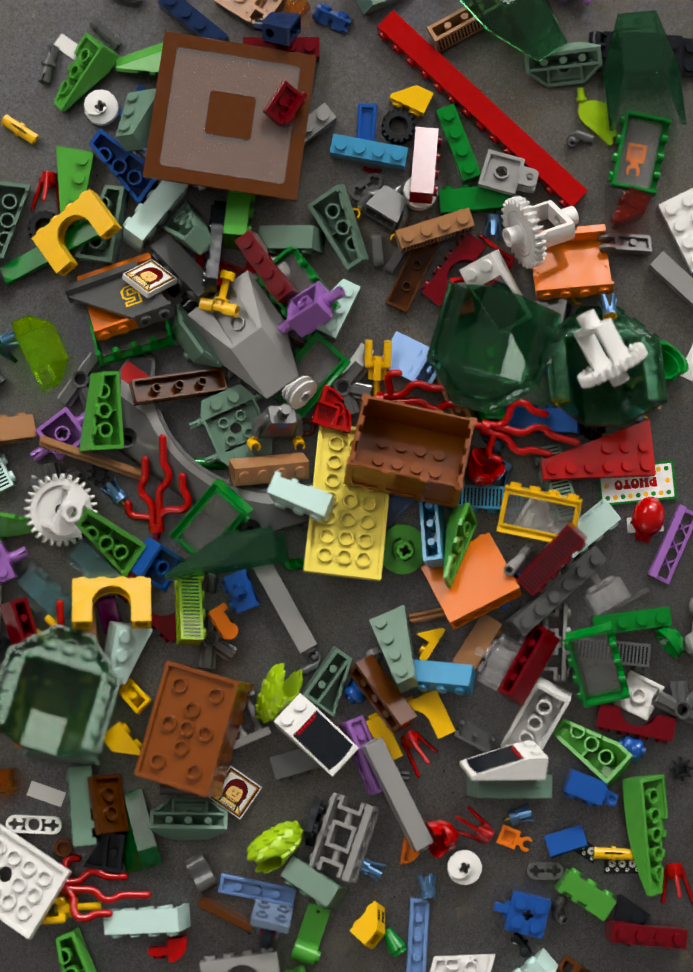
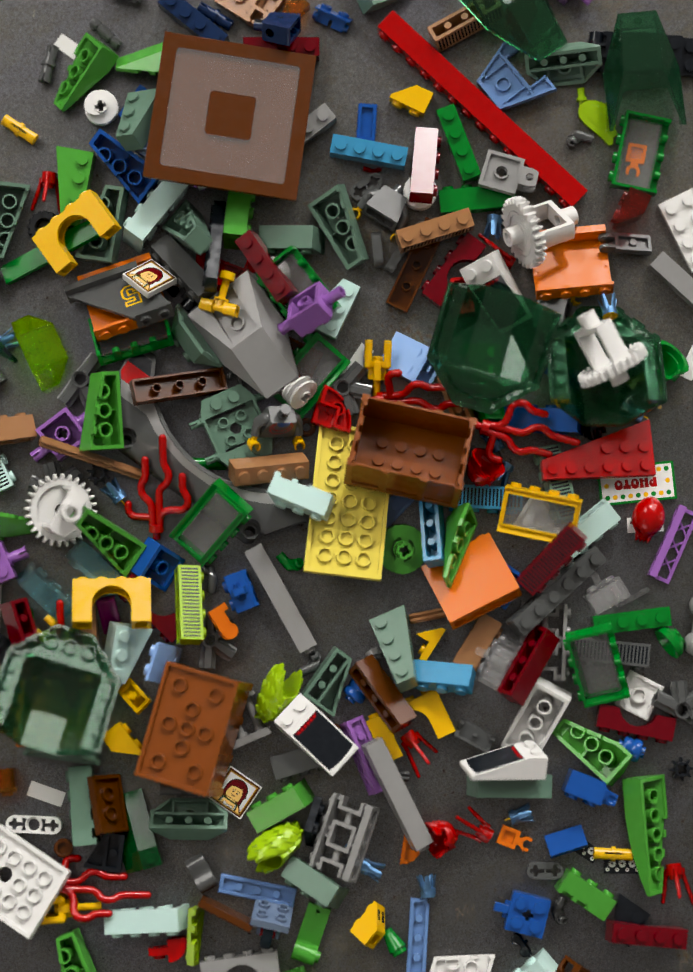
clear green windscreen [164,525,289,581] -> none
dark red bracket [262,81,307,126] -> none
black tyre [381,109,415,145] -> none
white piece [447,850,482,885] -> none
light grey piece [503,543,536,576] -> none
none -> light blue slope [143,642,183,683]
none -> lime wing [185,905,205,966]
none -> dark blue pin [197,1,234,31]
none -> bright green wedge [246,778,315,834]
none -> medium blue wing [477,33,557,111]

